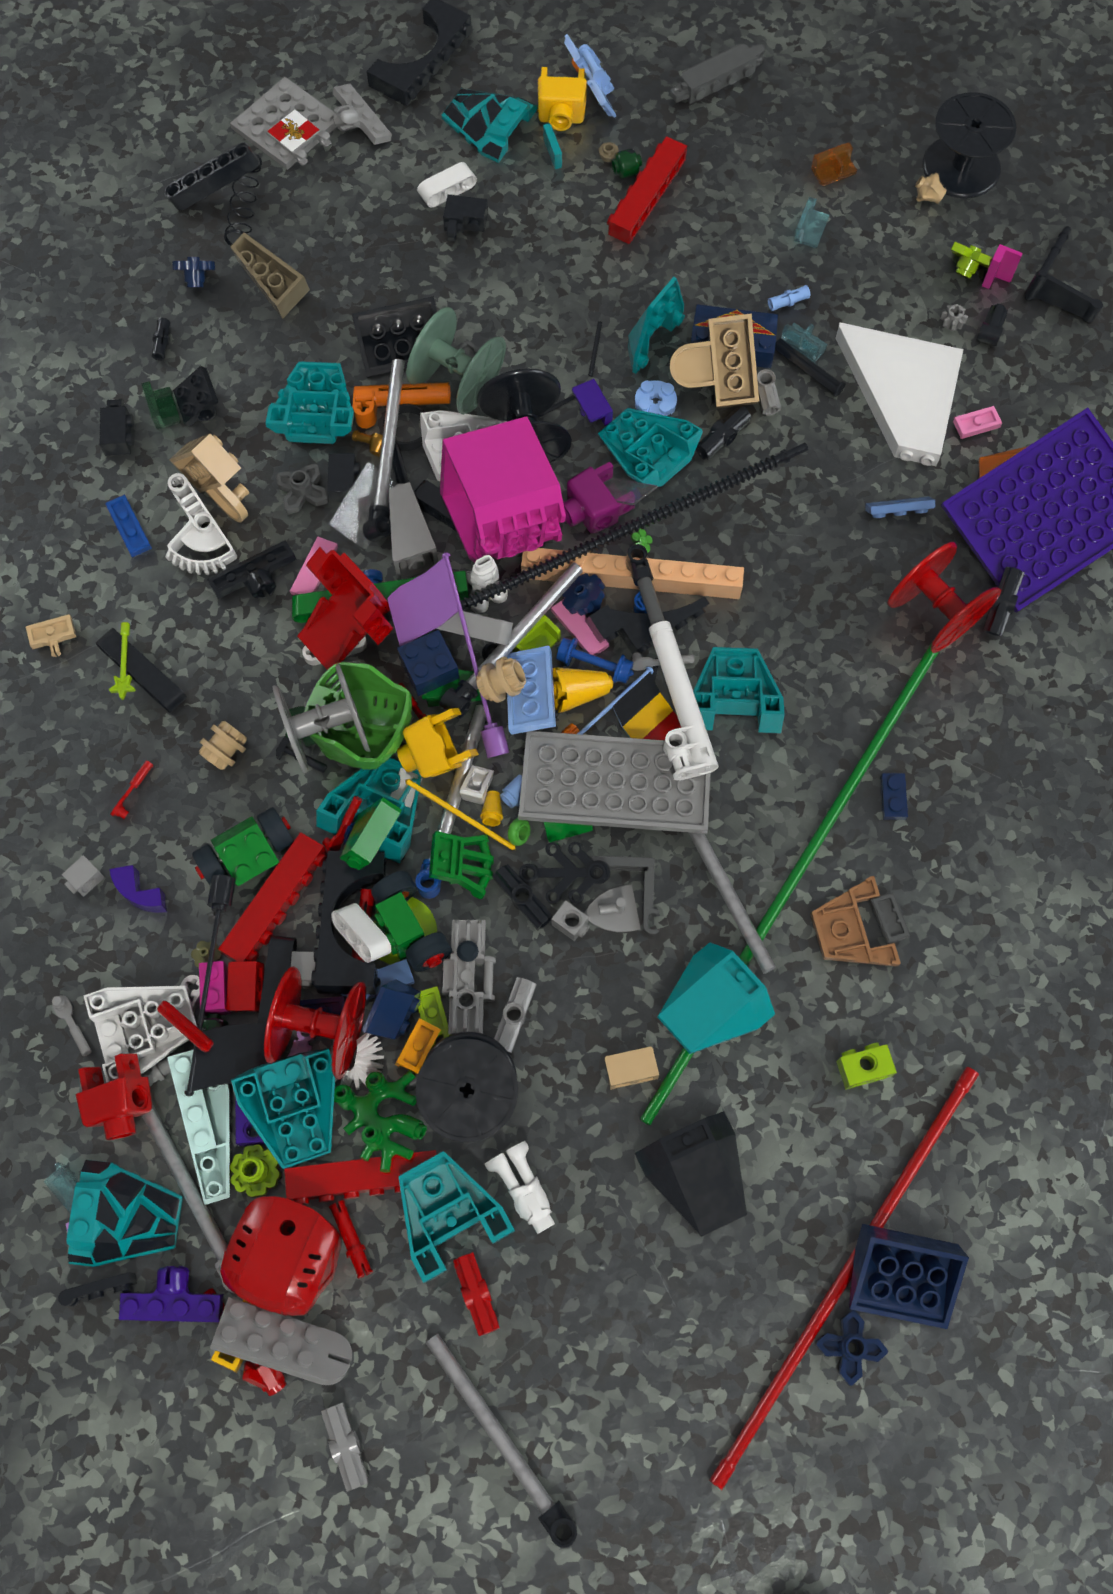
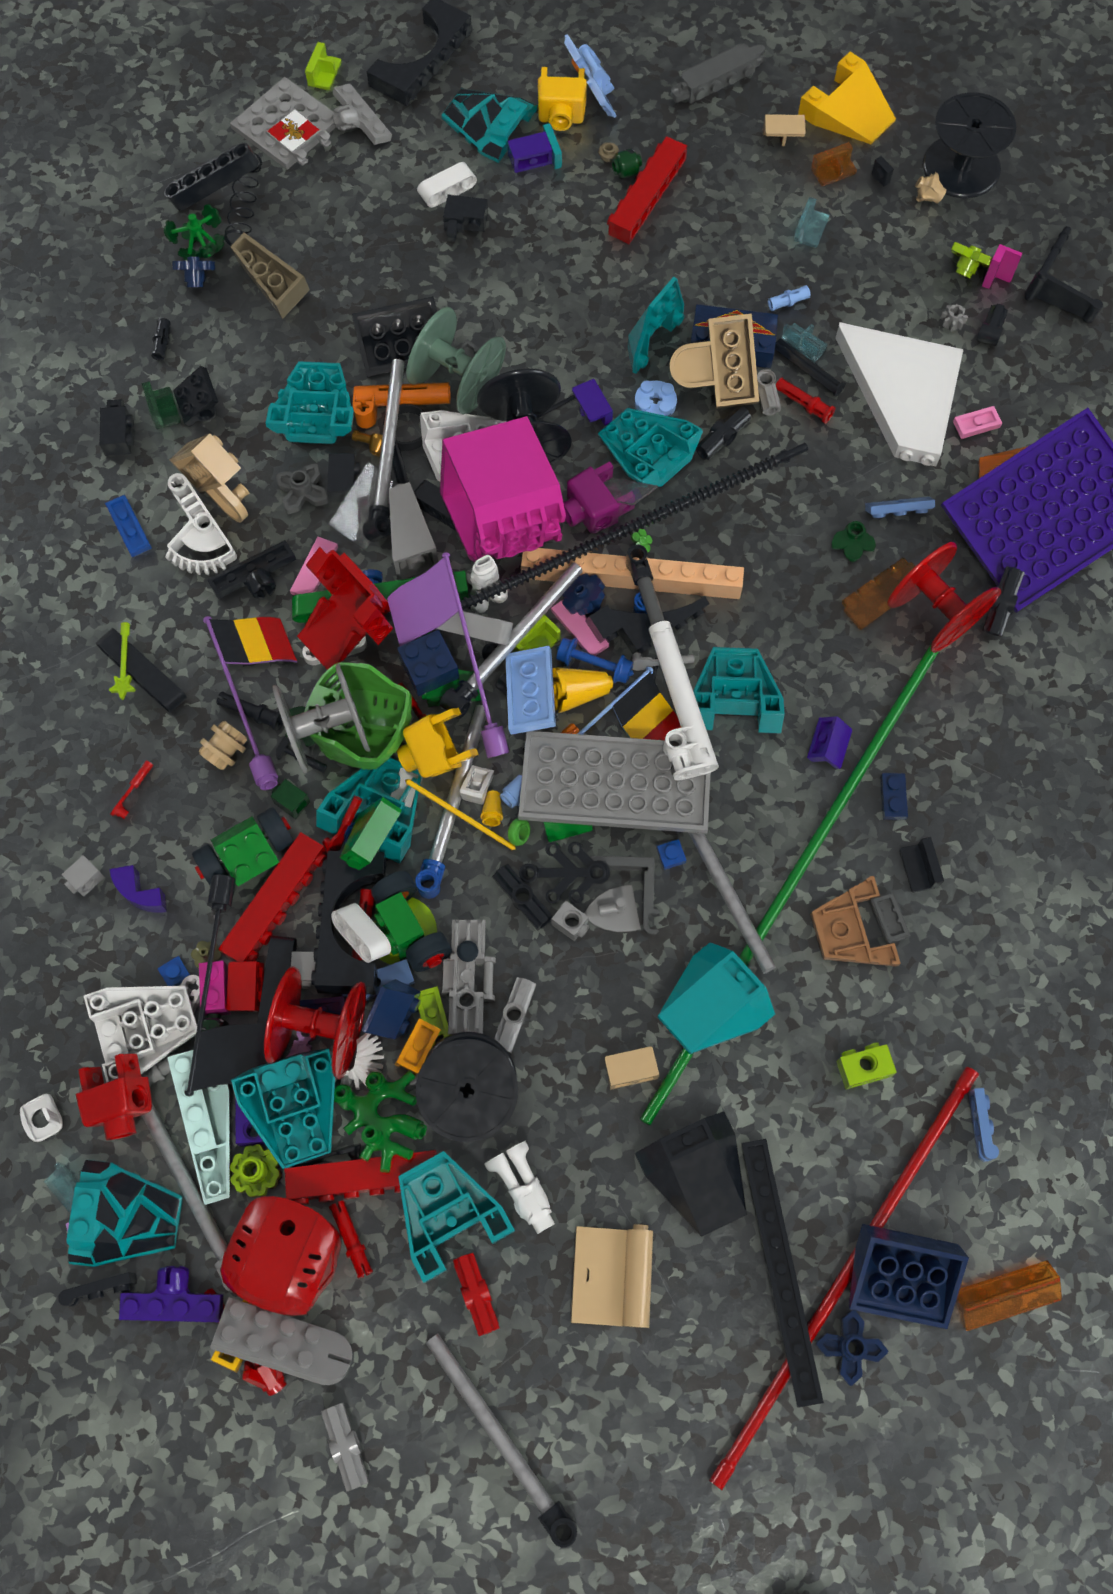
tan plate [26,614,76,657] -> none
light grey piece [52,995,92,1056] -> none
red axle [157,1001,213,1052] -> none
green plate [429,831,494,899] -> none
tan piece [476,657,526,703] -> none
black piece [588,321,602,376] -> none
none -> white piece [20,1094,63,1142]
none -> blue plate [157,956,190,986]
none -> dark green plant [164,204,224,261]
none -> flag [203,616,297,790]
none -> black pin [216,691,283,731]
none -> dark green brick [271,779,310,819]
none -> black piece [292,1143,361,1168]
none -> lime panel [305,42,342,90]
none -> dark purple brick [507,131,552,173]
none -> tan door [571,1224,653,1328]
none -> blue plate [656,839,687,870]
none -> black plate [741,1139,824,1408]
none -> tan panel [763,115,806,146]
none -> red pin [776,377,836,424]
none -> yellow wedge [798,51,896,144]
none -> dark purple panel [807,716,852,769]
none -> dark green plate [831,521,876,562]
none -> clear orange windscreen [842,558,915,630]
none -> black plate [871,156,894,186]
none -> black panel [900,837,944,893]
none -> clear orange panel [956,1260,1062,1331]
none -> medium blue plate [968,1088,999,1162]

